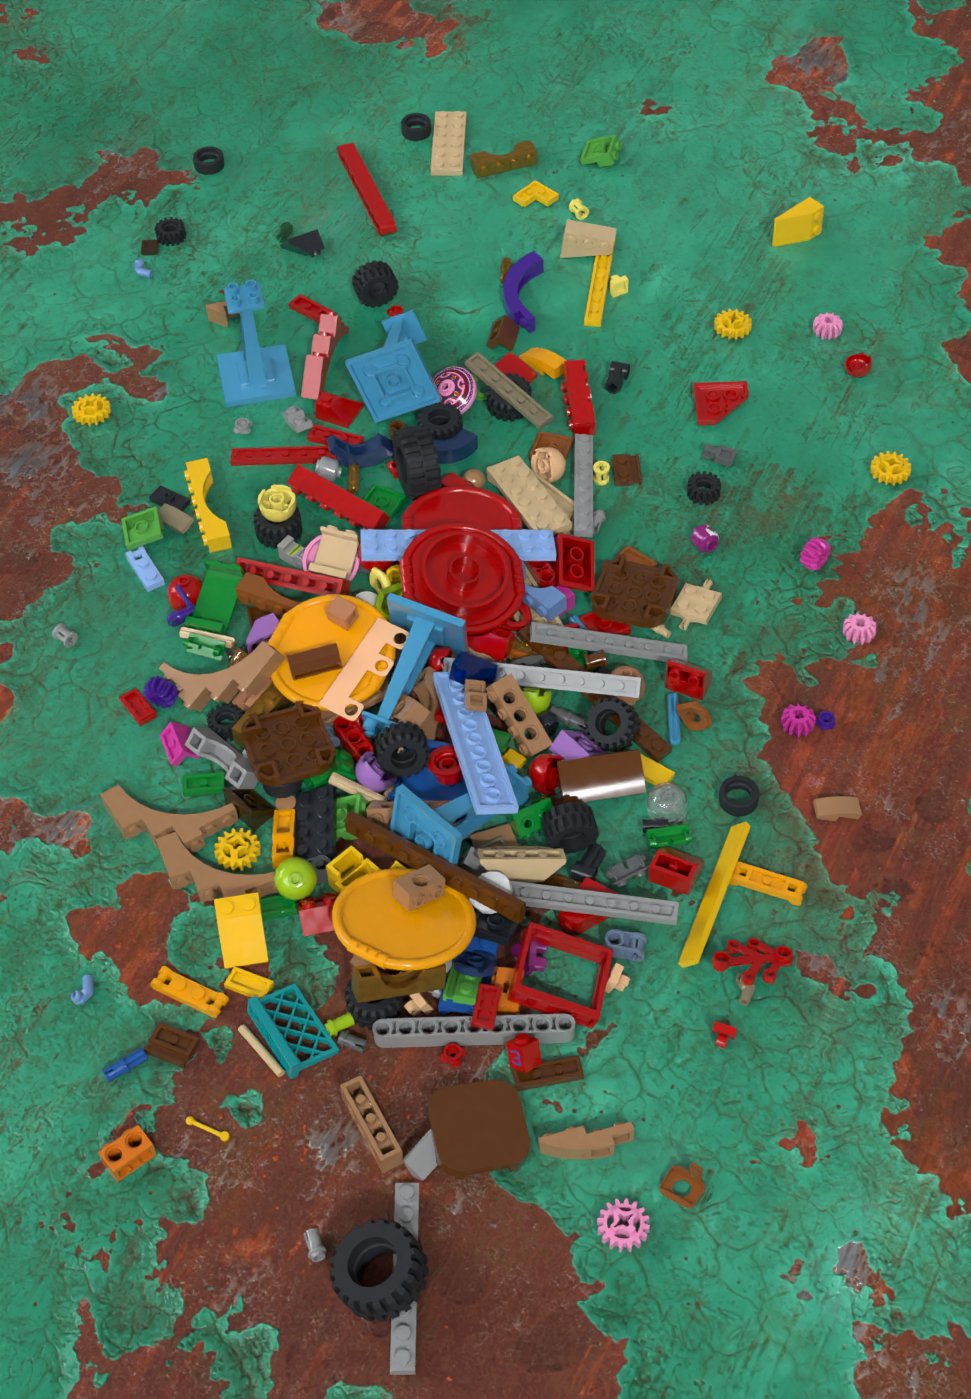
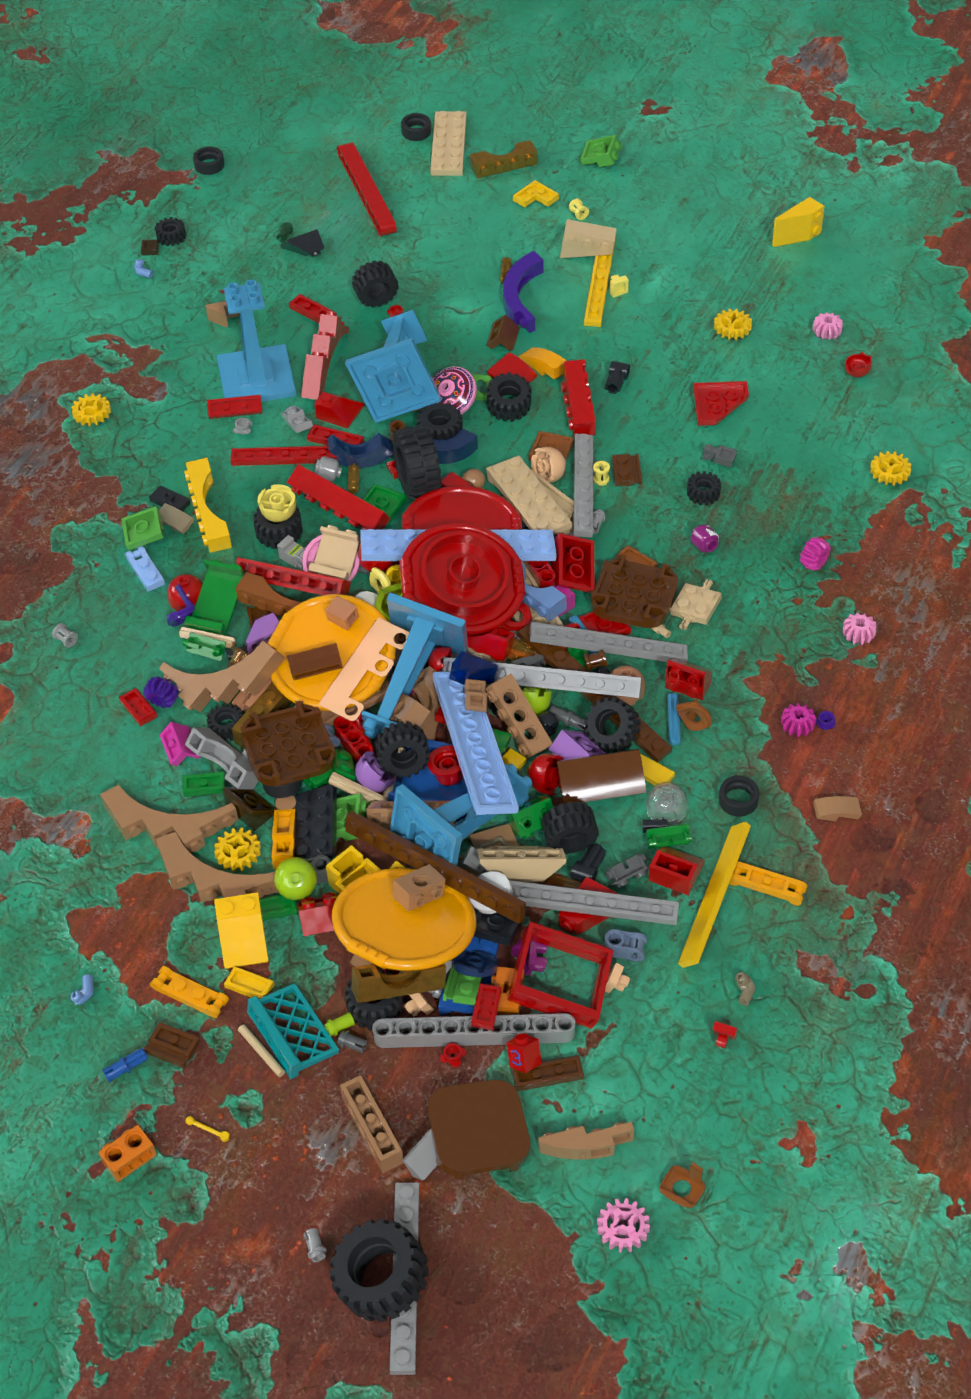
dark tan tile [465,352,553,430] -> none
red plant [712,938,794,986] -> none
none -> red tile [207,395,263,419]

